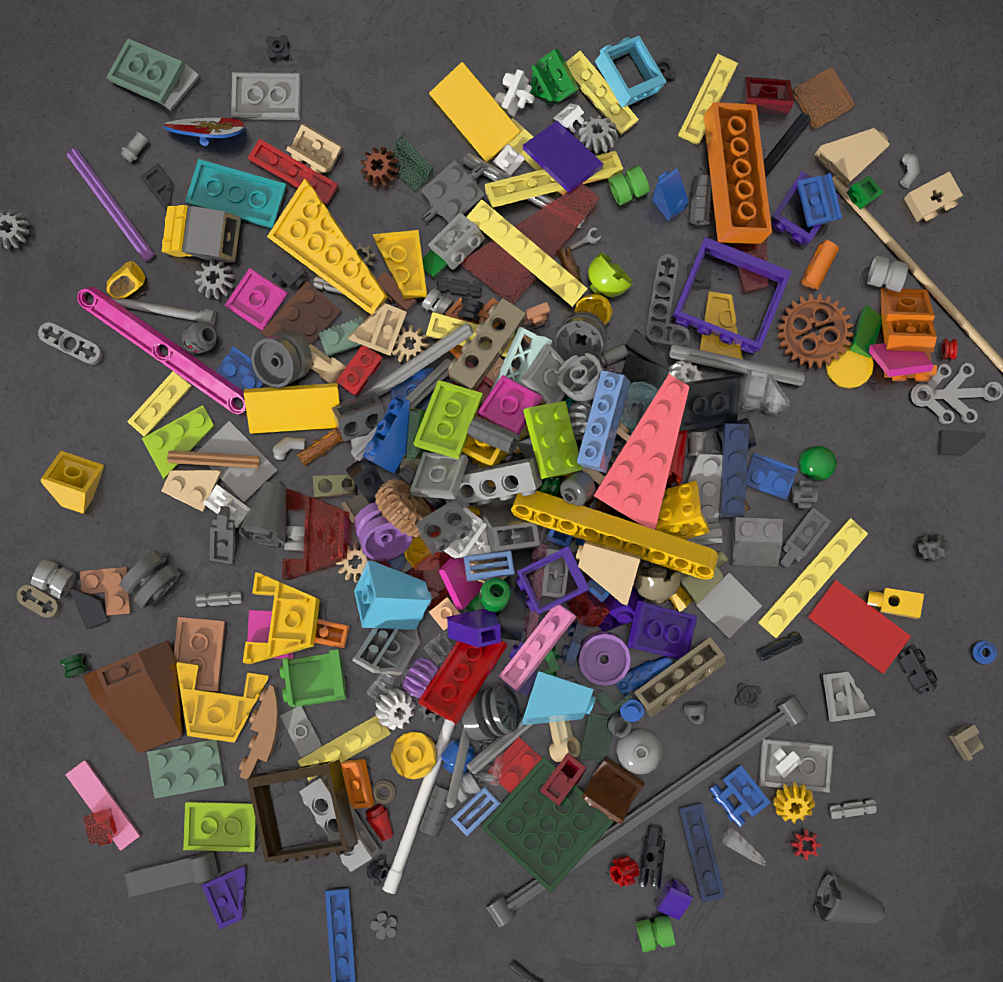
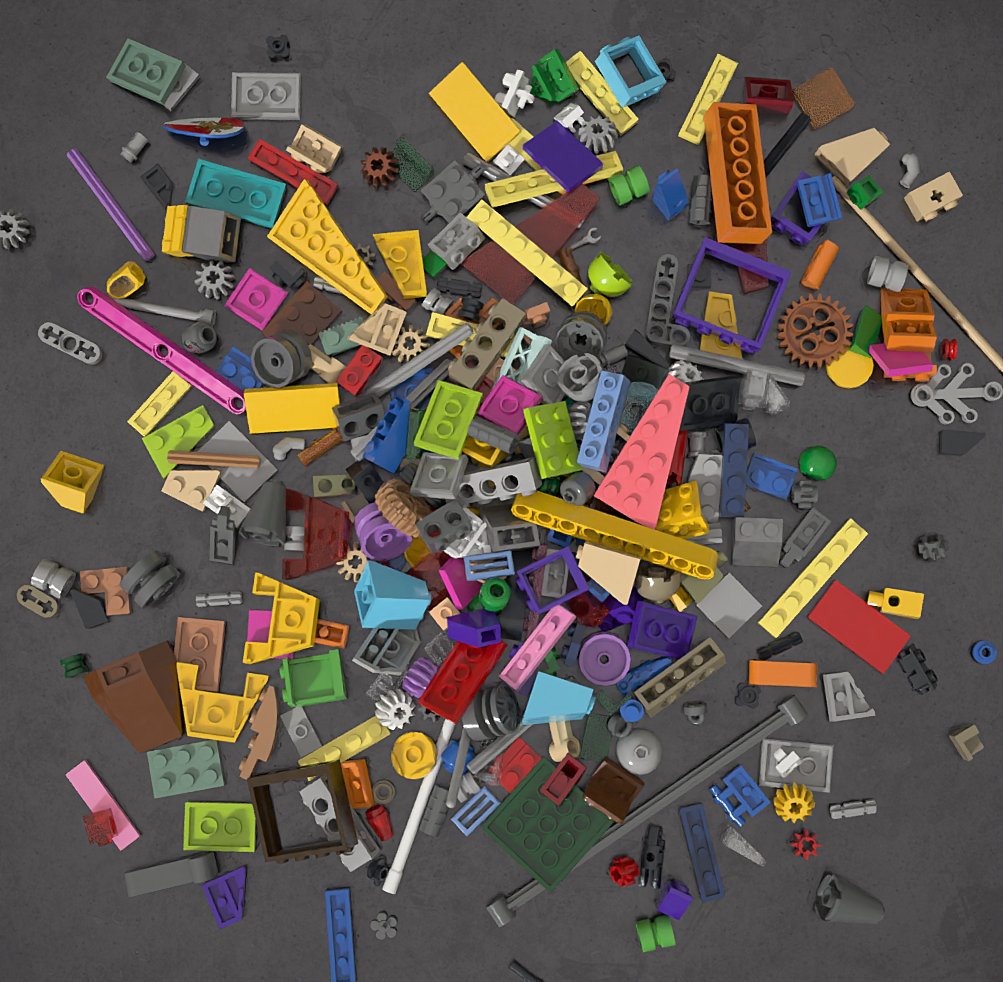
none -> orange beam [749,660,818,687]

